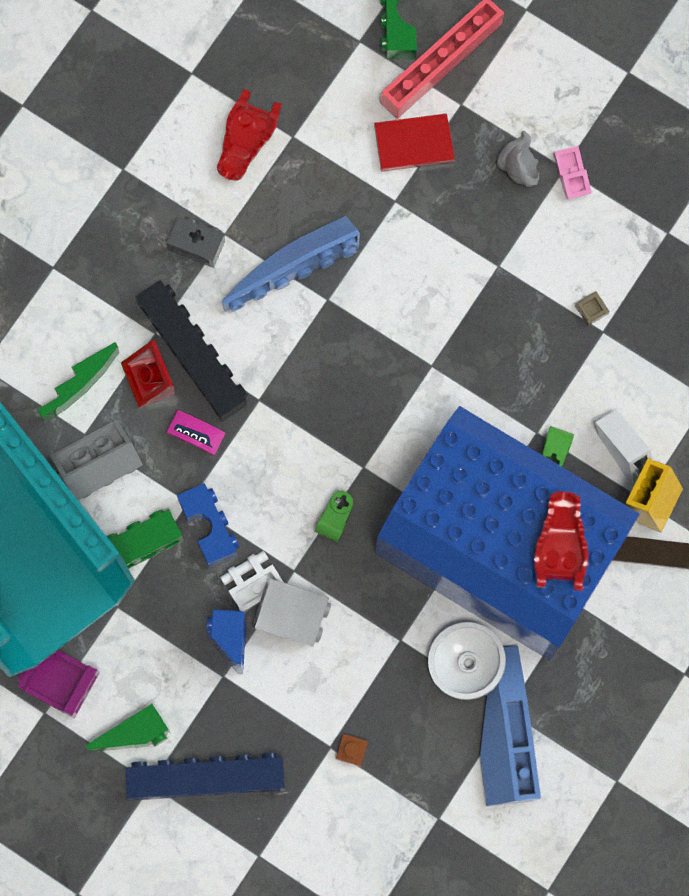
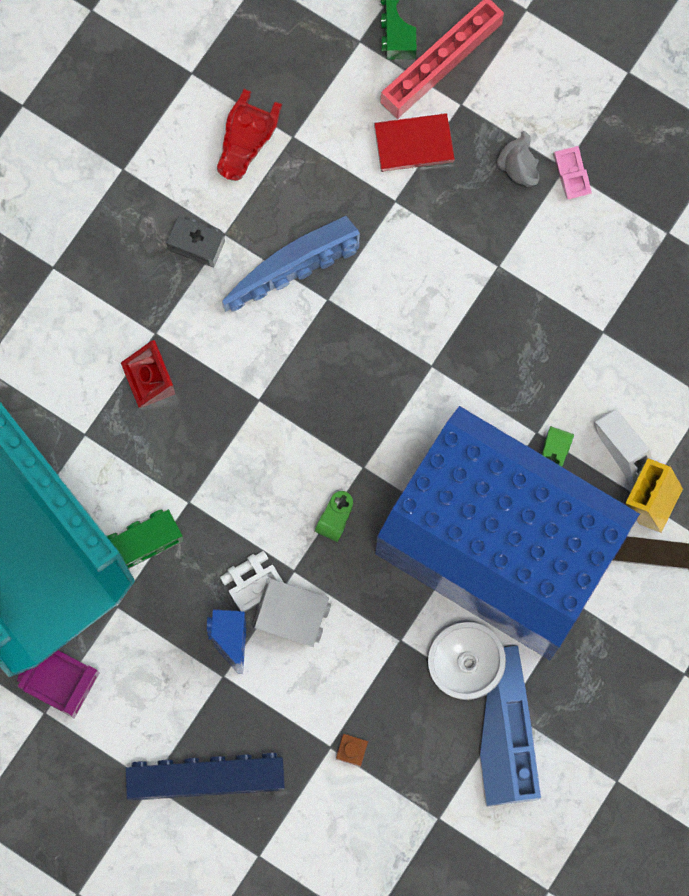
green slope [37,342,120,423] -> none
light grey slope [50,419,143,500] -> none
green slope [85,704,170,752] -> none
black brick [135,280,248,422] -> none
dark pink slope [166,410,225,456] -> none
blue arch [177,483,239,569] -> none
red animal [534,491,588,591] -> none
dark tan tile [575,291,610,326] -> none

